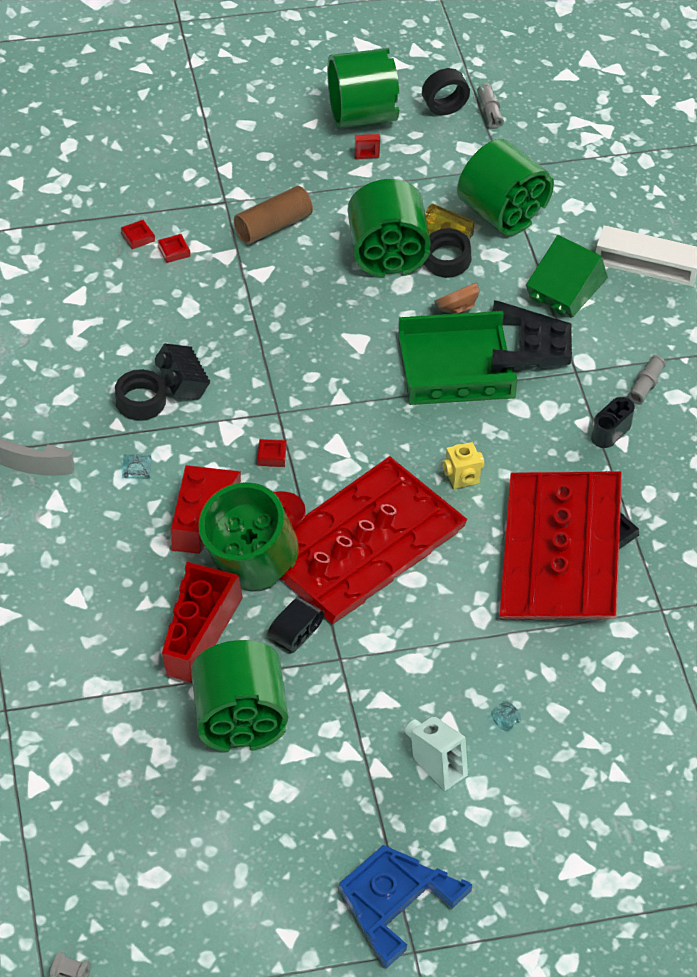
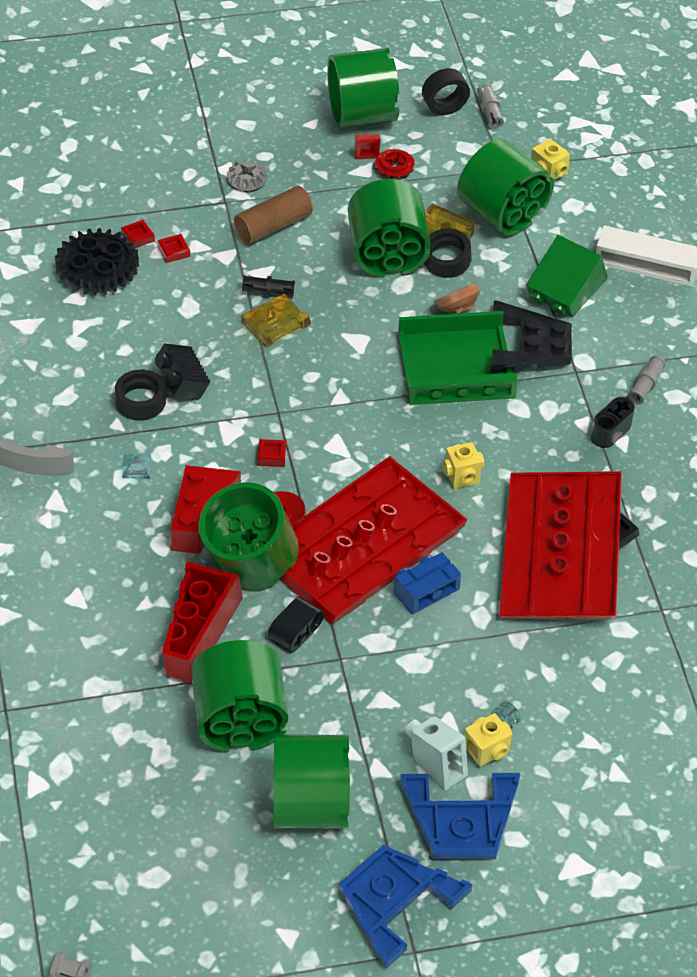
none -> black gear [55,228,139,295]
none -> light grey gear [227,160,267,191]
none -> clear yellow plate [241,294,311,347]
none -> black pin [242,275,295,297]
none -> green brick [273,734,350,829]
none -> red gear [375,149,415,180]
none -> blue brick [393,552,461,614]
none -> blue wing [400,773,520,859]
none -> light yellow brick [464,713,513,767]
none -> light yellow brick [531,138,570,180]

